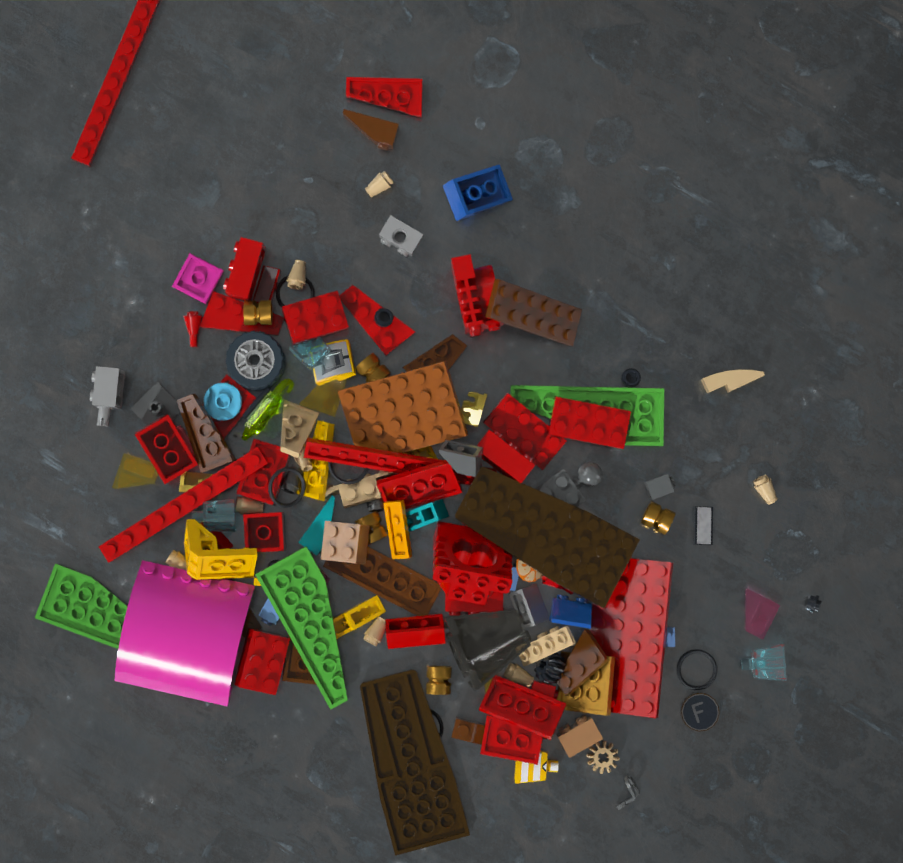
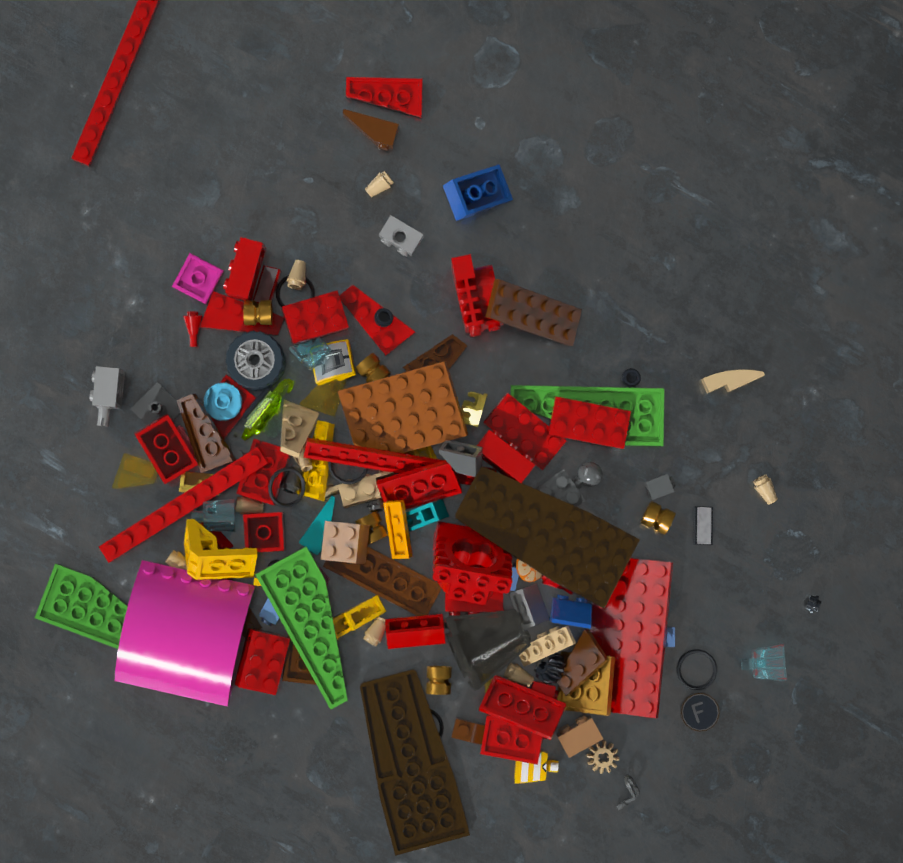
clear pink wing [745,588,780,640] -> none

